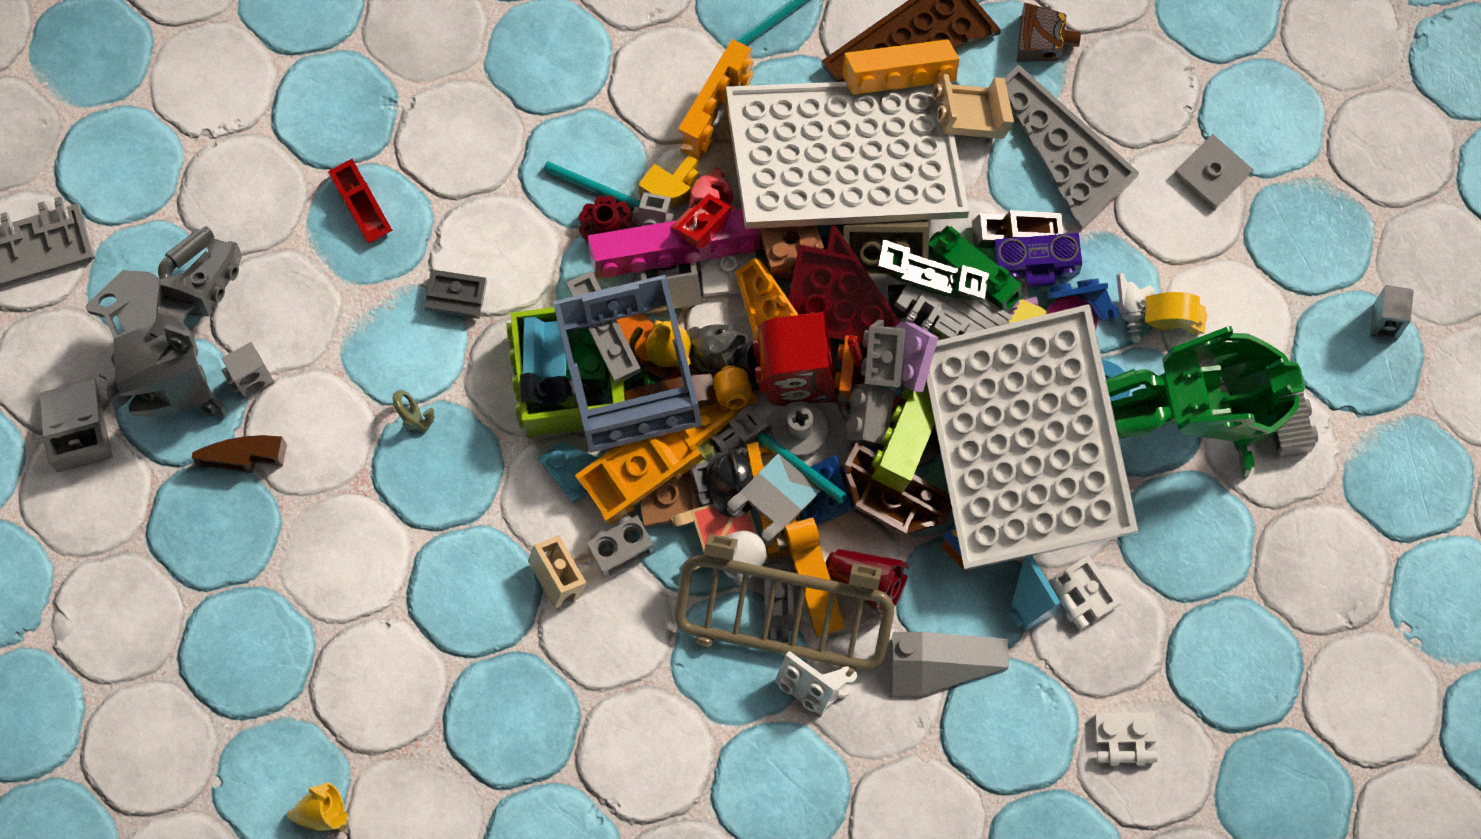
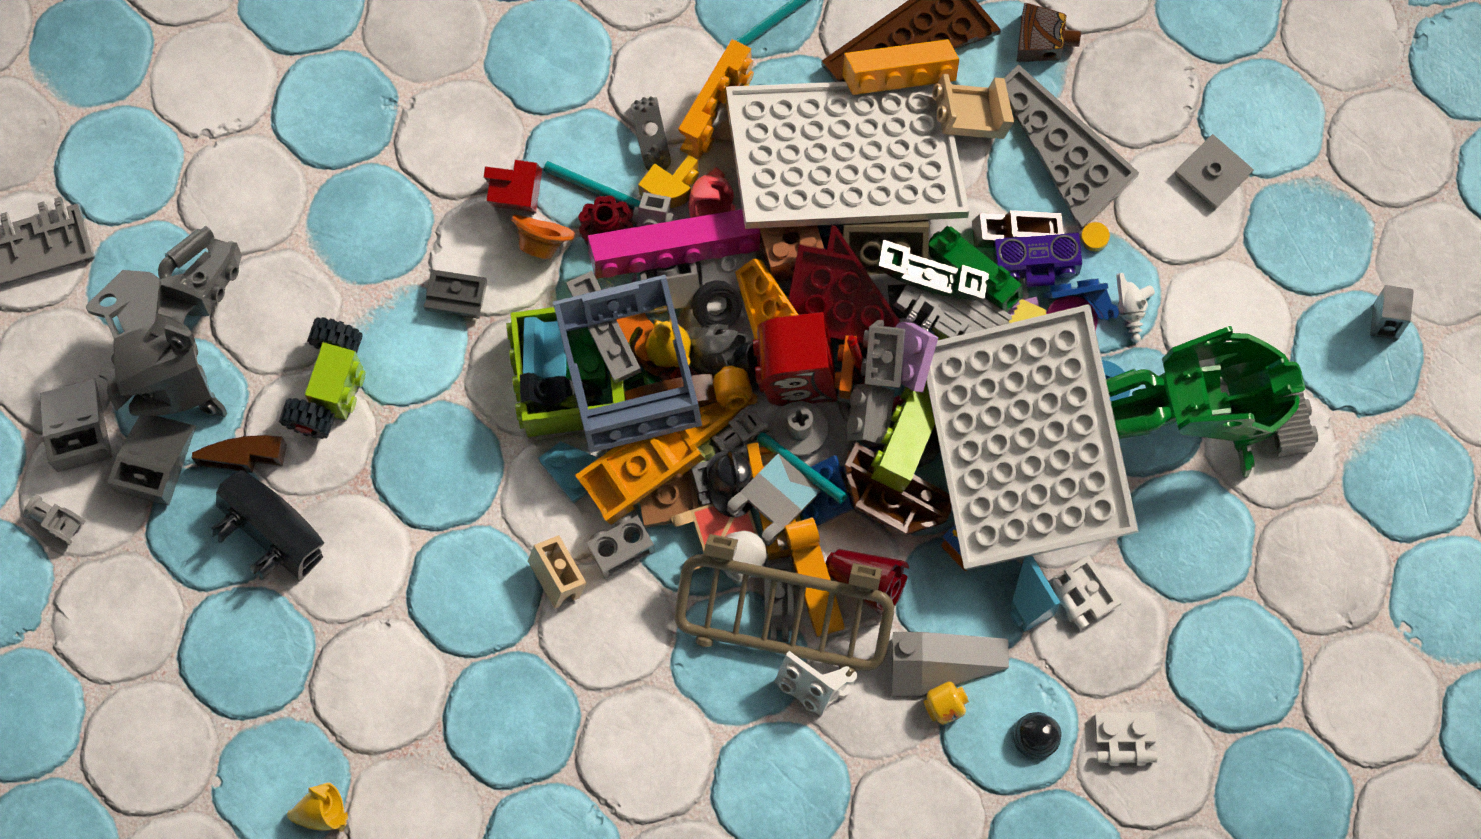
light grey brick [221,342,275,399] -> none
red slope [328,159,393,244] -> none
olive piece [392,389,435,432] -> none
red slope [671,193,731,248] -> none
yellow brick [1145,292,1207,335] -> none
none -> light grey connector [23,495,86,545]
none -> dark grey slope [107,416,196,506]
none -> black piece [209,470,324,580]
none -> brick [279,317,366,439]
none -> red plate [483,160,542,213]
none -> orange hat [511,214,575,259]
none -> dark grey piece [631,96,671,170]
none -> black tyre [691,280,742,327]
none -> yellow head [923,681,969,725]
none -> black piece [1013,712,1062,759]
none -> yellow tile [1081,222,1110,252]

